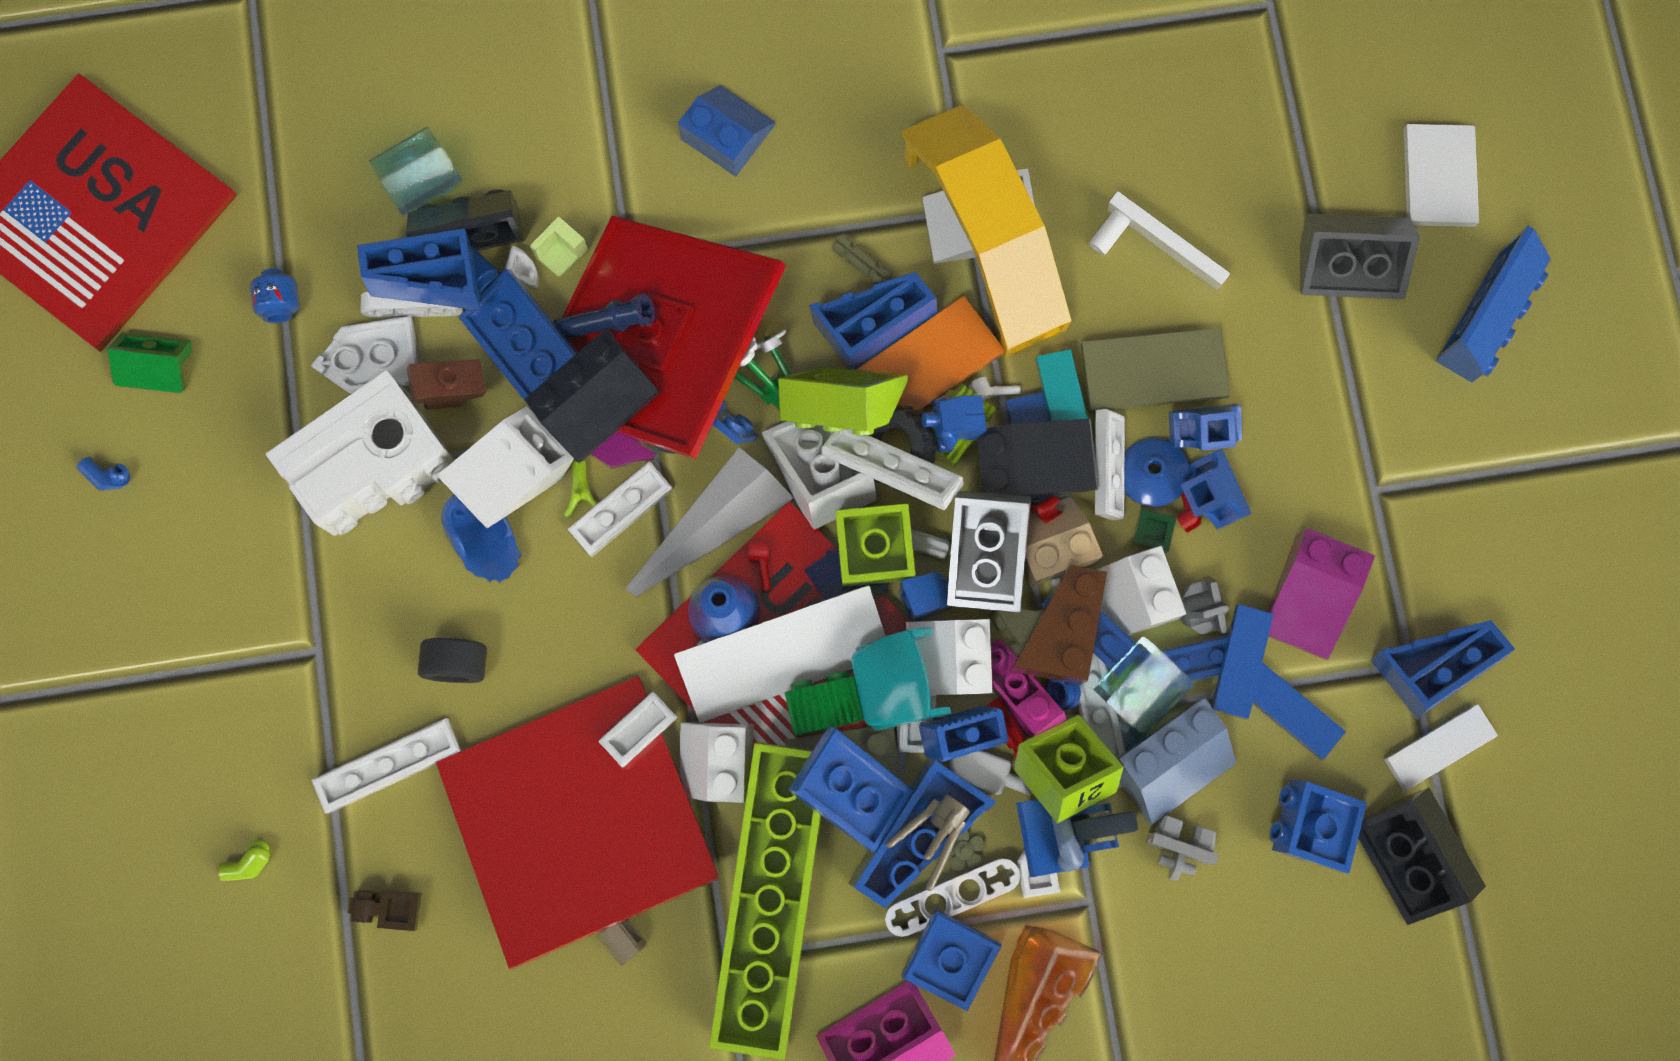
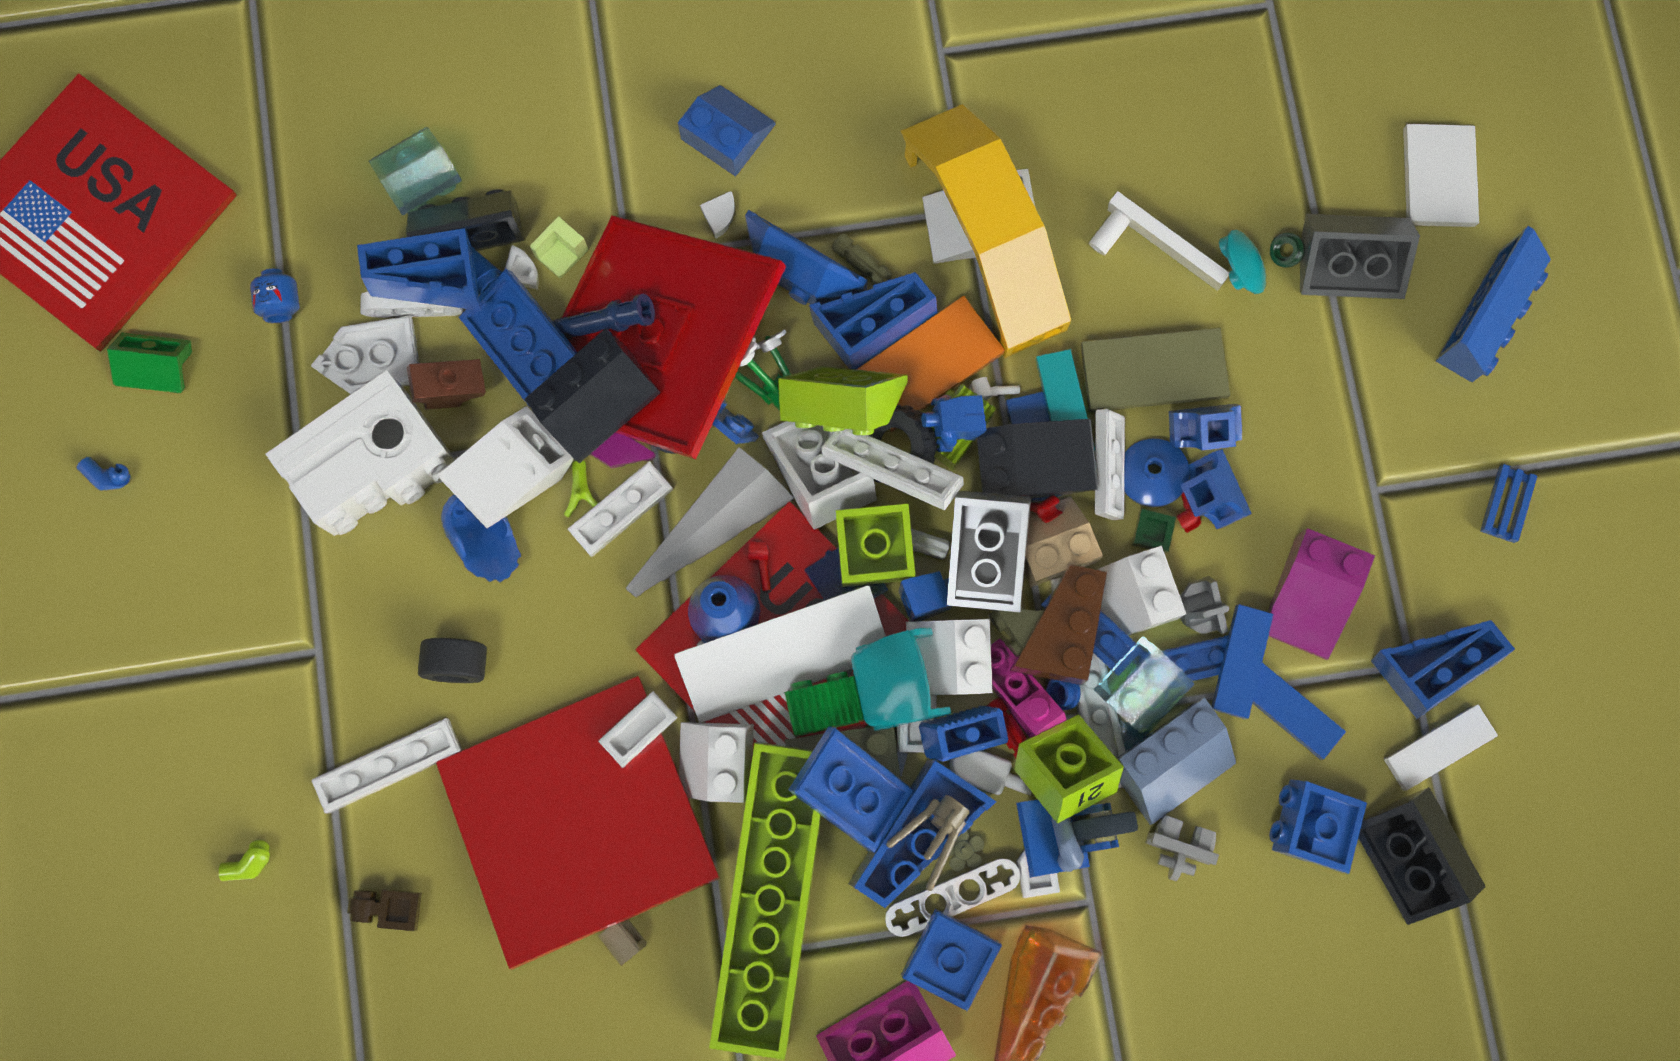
none -> white tile [700,191,735,238]
none -> blue wedge [745,210,867,305]
none -> teal dish [1219,230,1266,294]
none -> dark green plate [1270,233,1305,268]
none -> blue tile [1480,464,1537,543]

